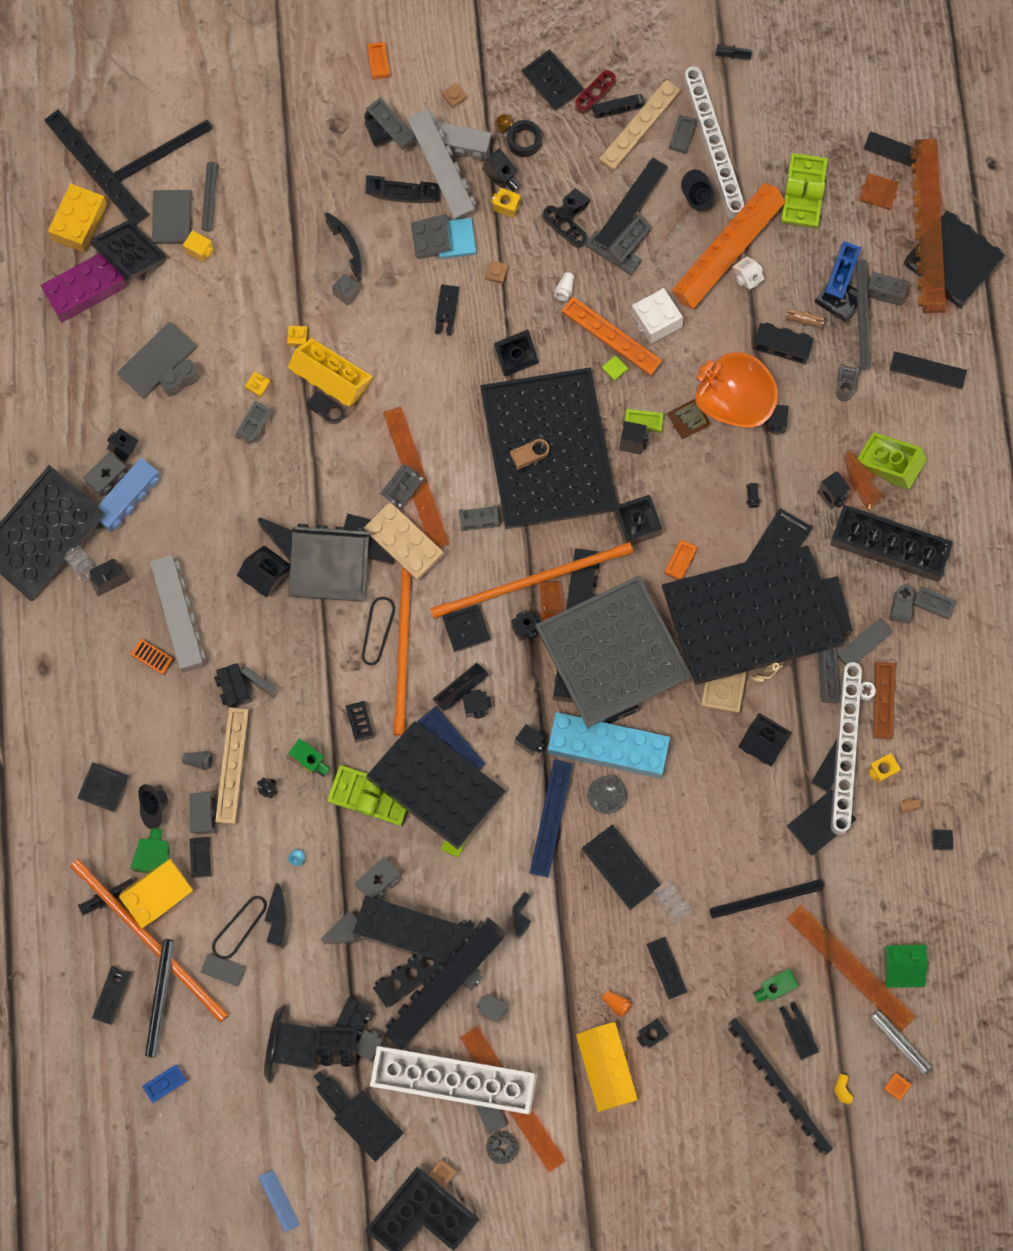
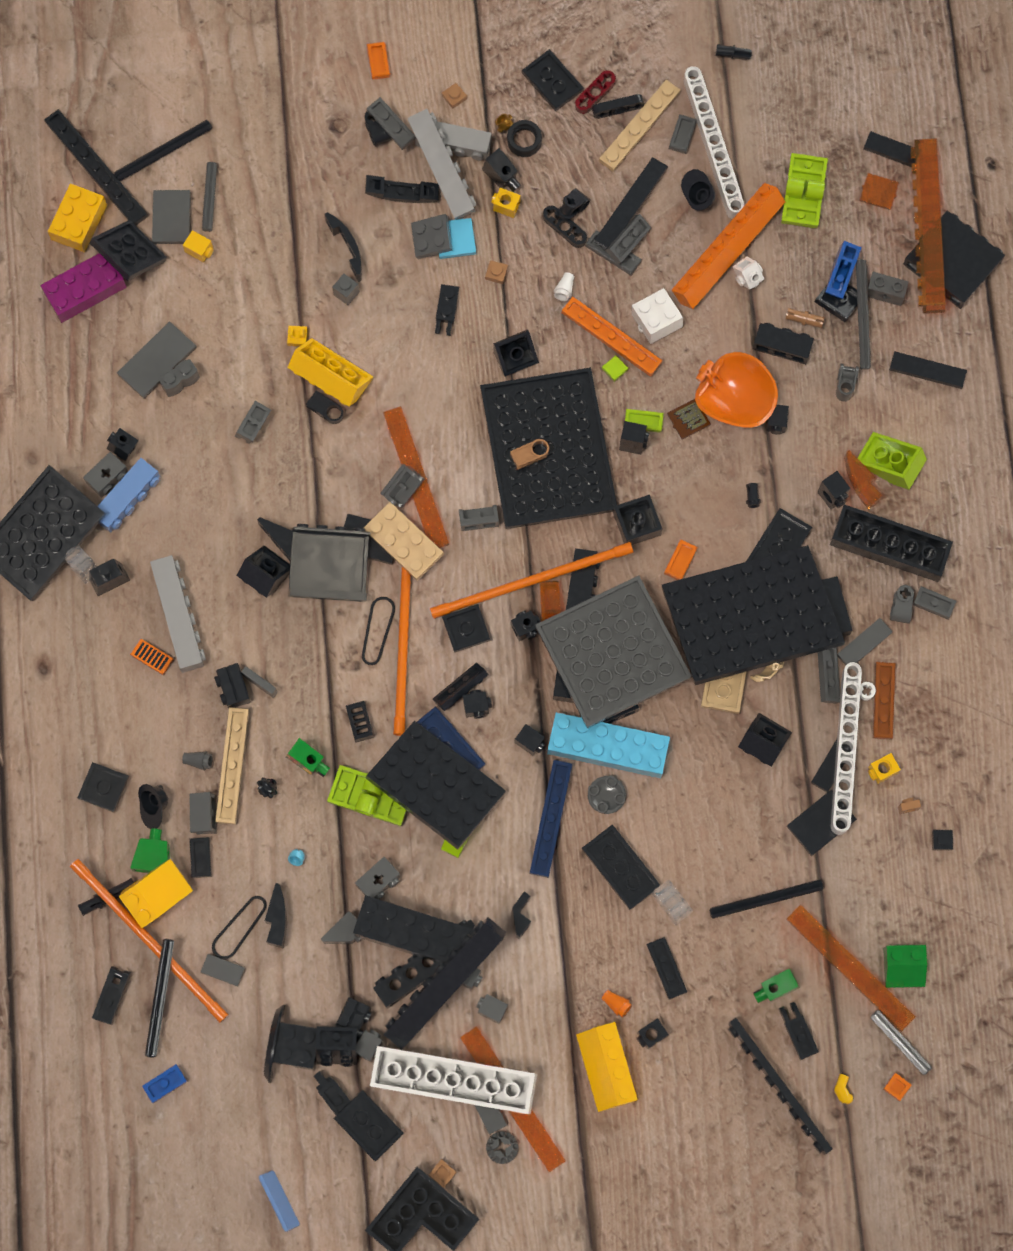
yellow tile [245,371,271,398] -> none

